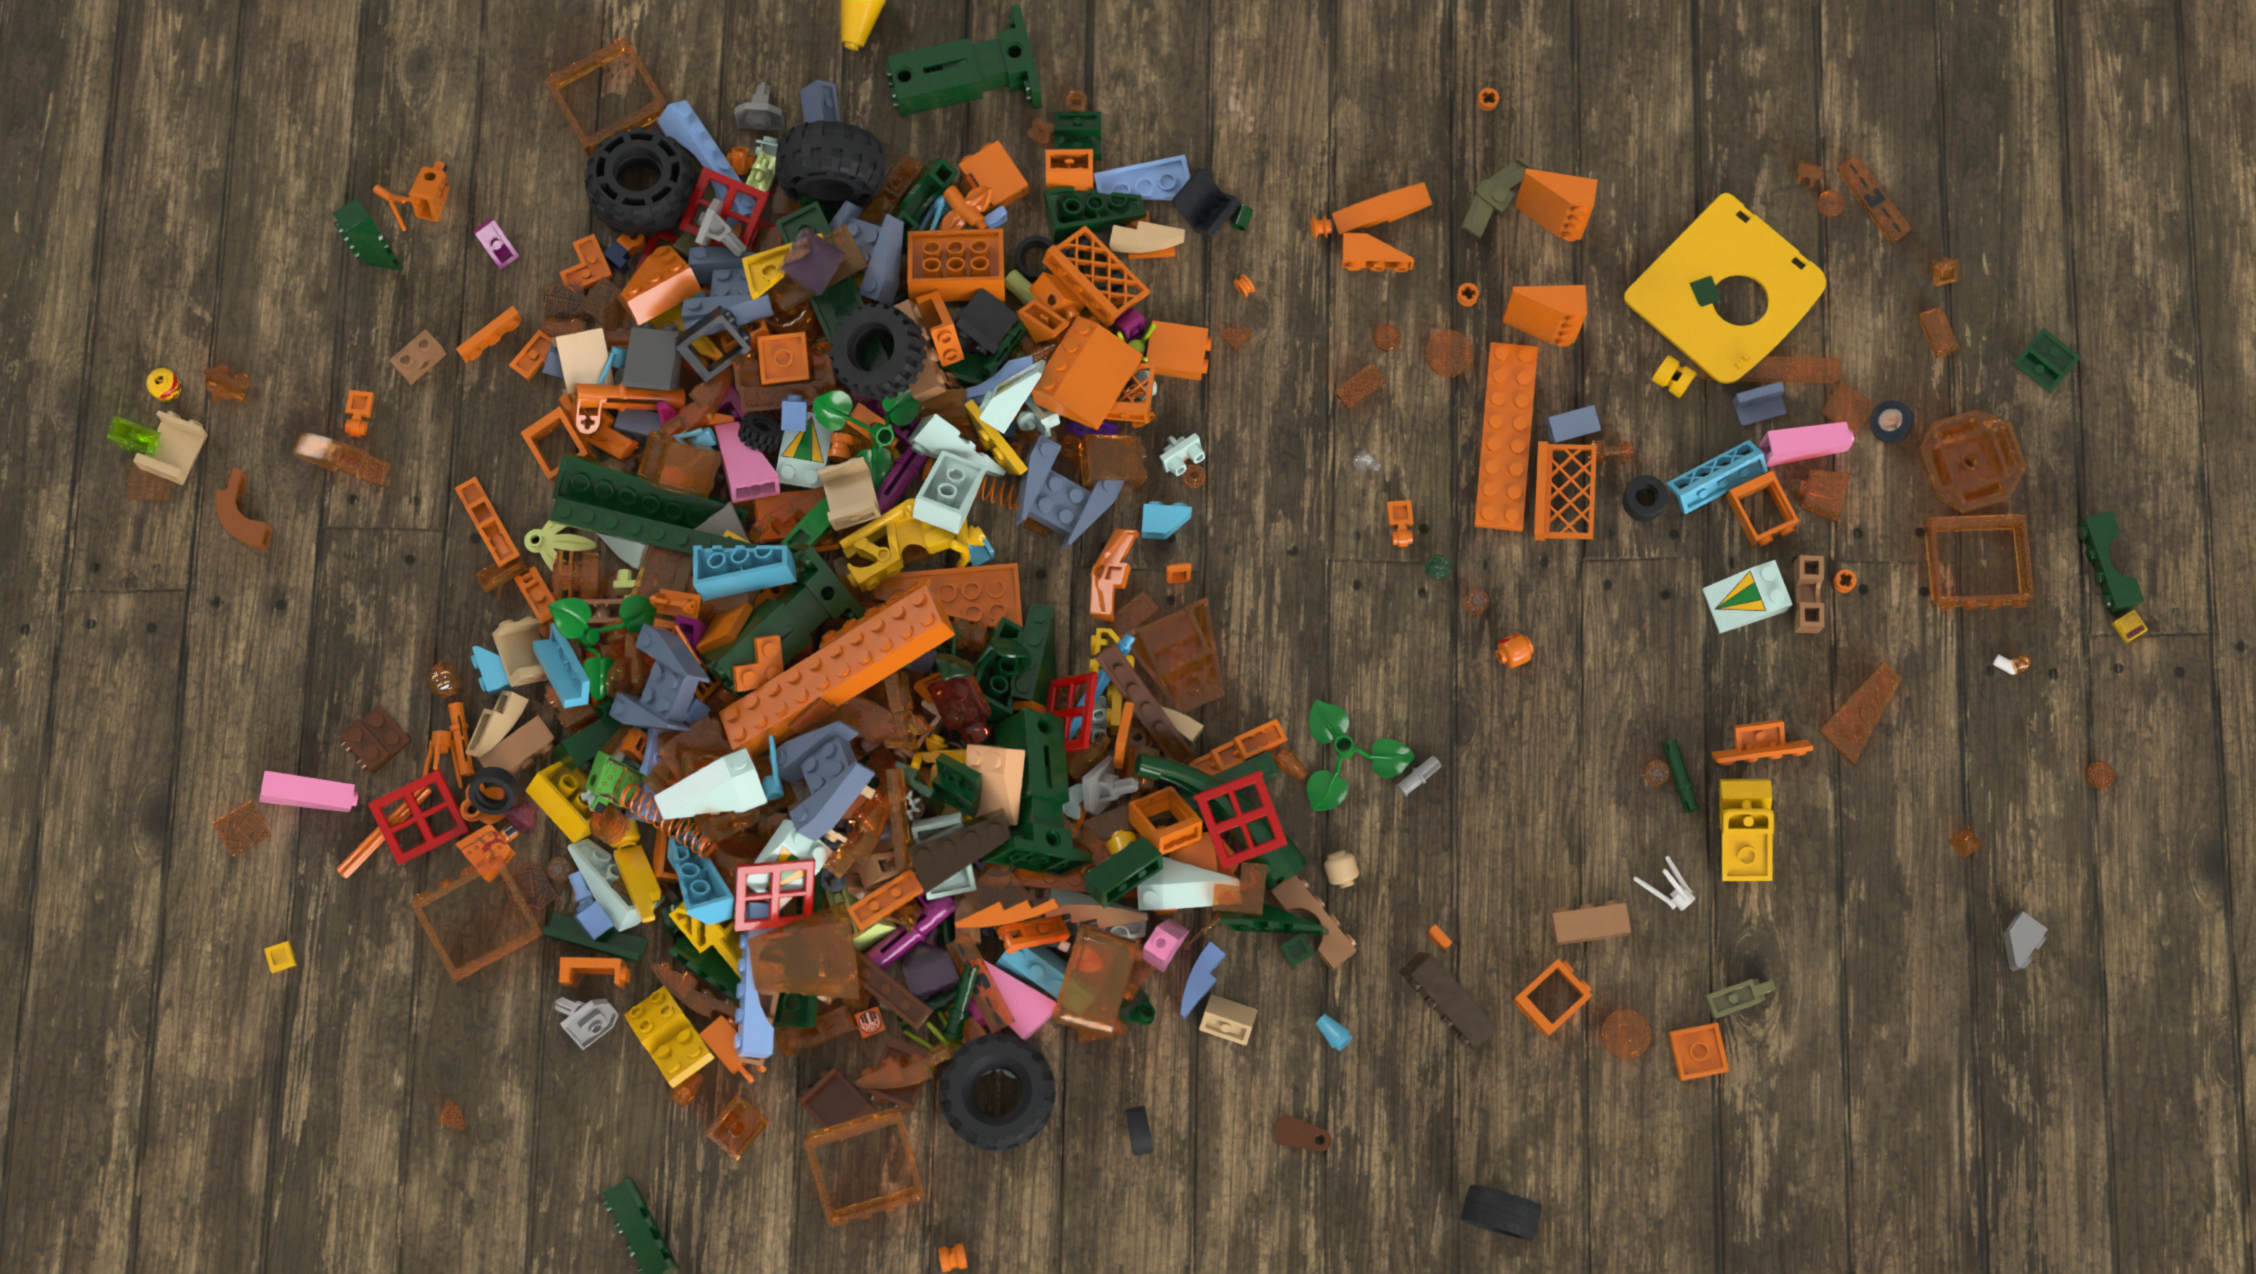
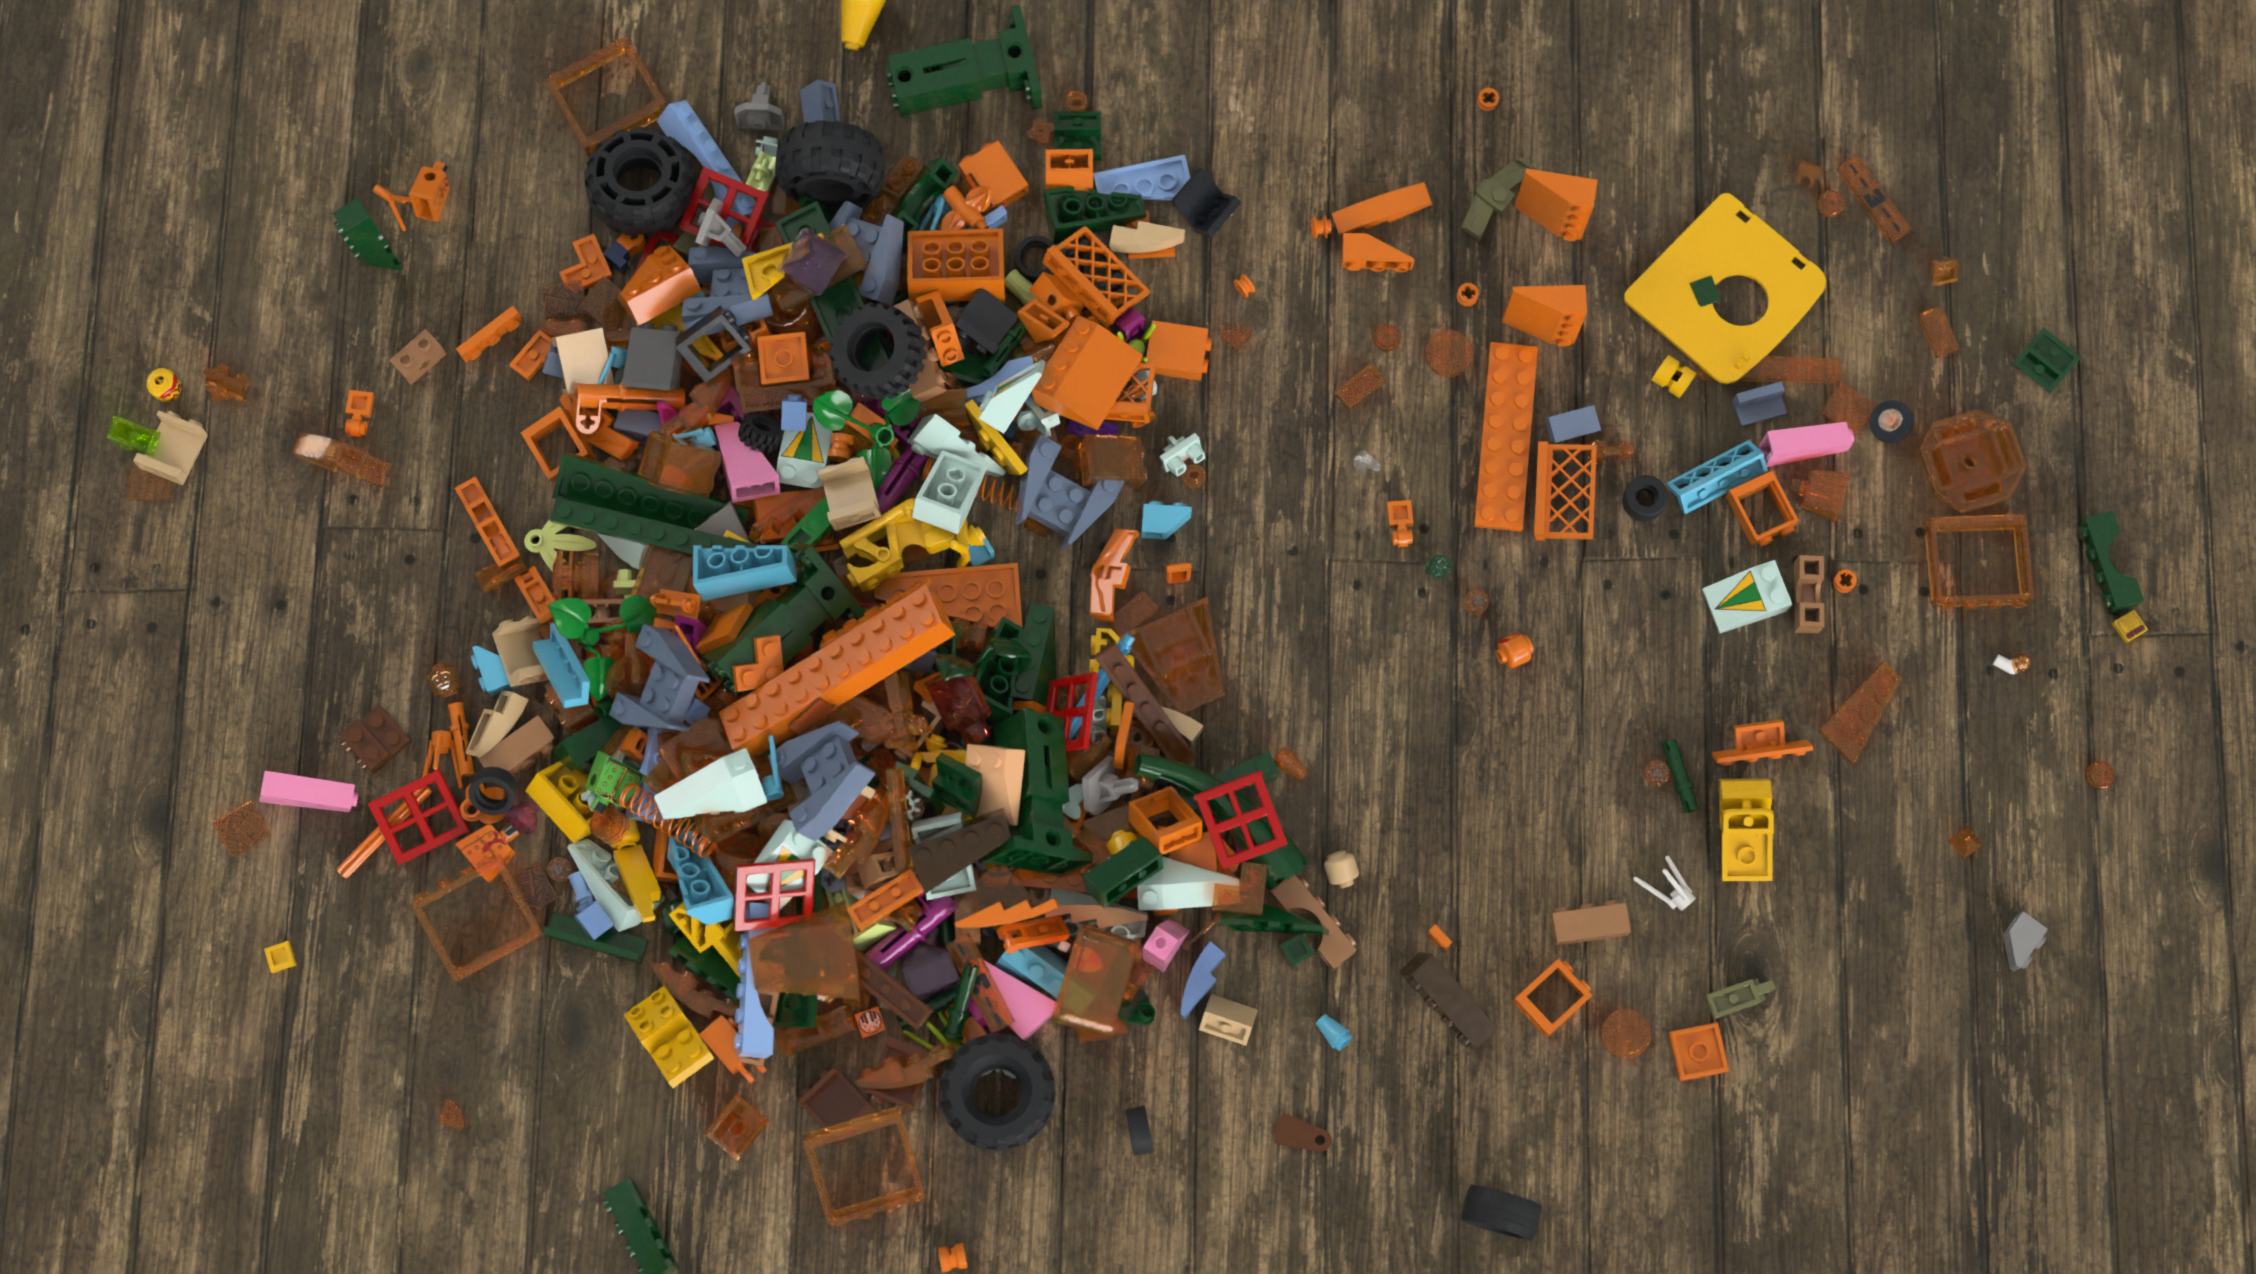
dark orange arch [215,468,273,552] -> none
slope [472,217,519,270] -> none
light grey piece [554,997,619,1050] -> none
orange panel [559,957,632,989] -> none
clear orange cone [668,1071,705,1108] -> none
orange gear [726,147,755,175] -> none
orange slope [1187,719,1288,776] -> none
dark green hinge [1231,205,1253,231] -> none
green plant [1307,700,1414,811] -> none
light grey axle [1396,756,1441,797] -> none

